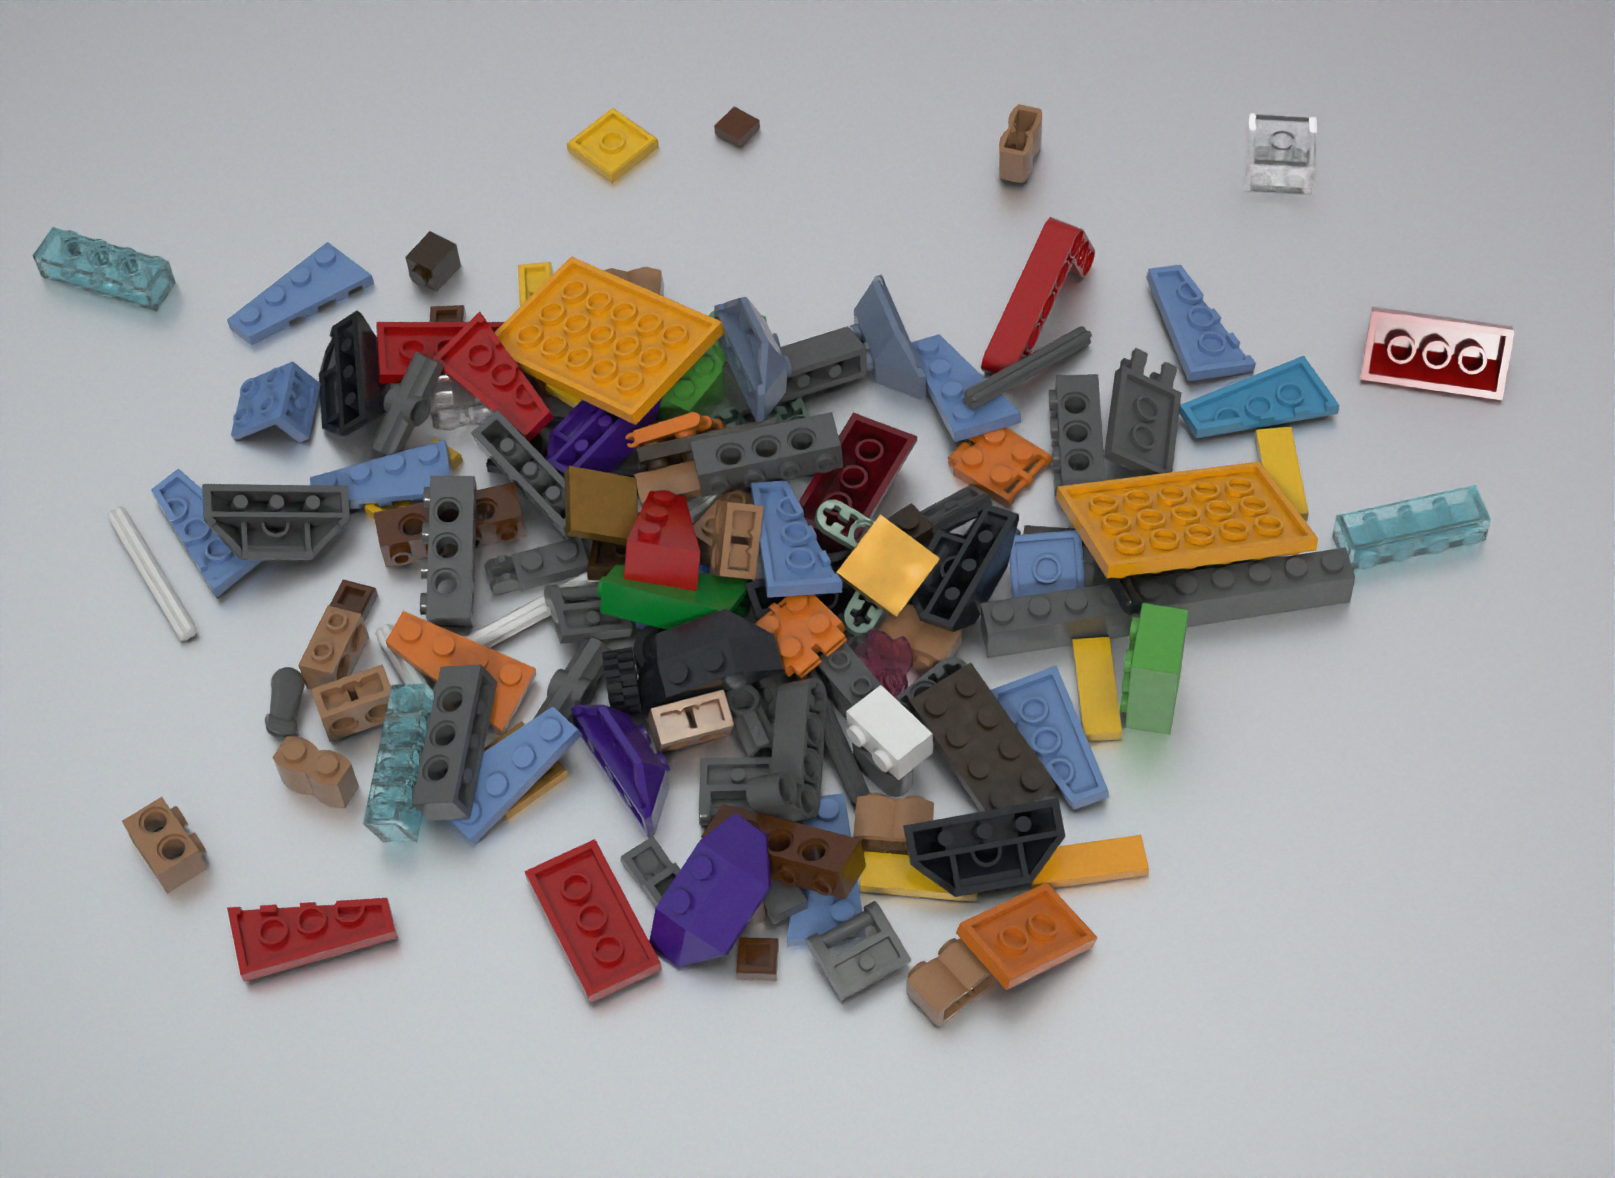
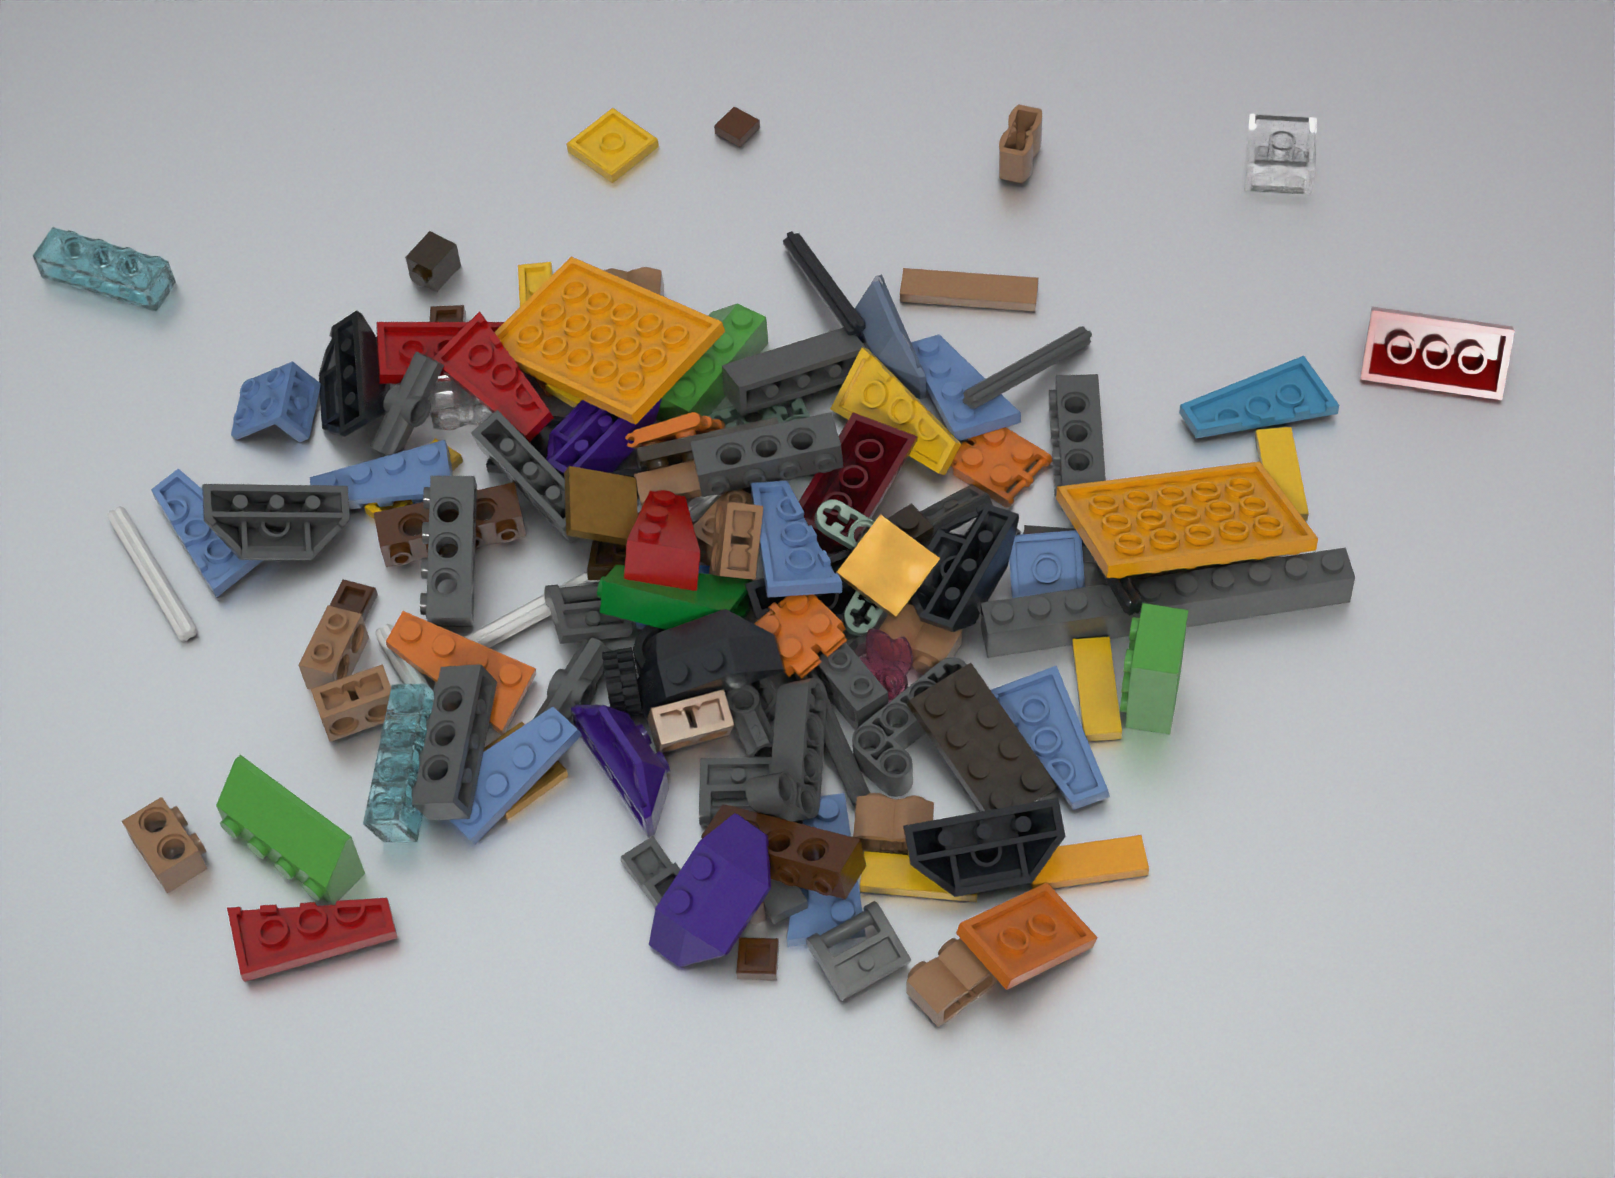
medium blue wing [227,242,374,346] -> none
dark grey piece [265,667,305,737] -> none
medium nougat brick [272,736,359,808] -> none
dark grey hinge [484,537,589,594] -> none
red plate [524,839,662,1004] -> none
sand blue wedge [714,297,792,422] -> none
white piece [846,685,933,780] -> none
red beam [981,217,1095,375] -> none
dark grey tile [1104,348,1182,476] -> none
medium blue wing [1146,265,1256,381] -> none
clear light blue brick [1332,485,1491,570] -> none
none -> bright green slope [216,755,365,905]
none -> black axle [783,231,866,337]
none -> yellow wing [830,347,961,475]
none -> medium nougat tile [900,268,1039,311]

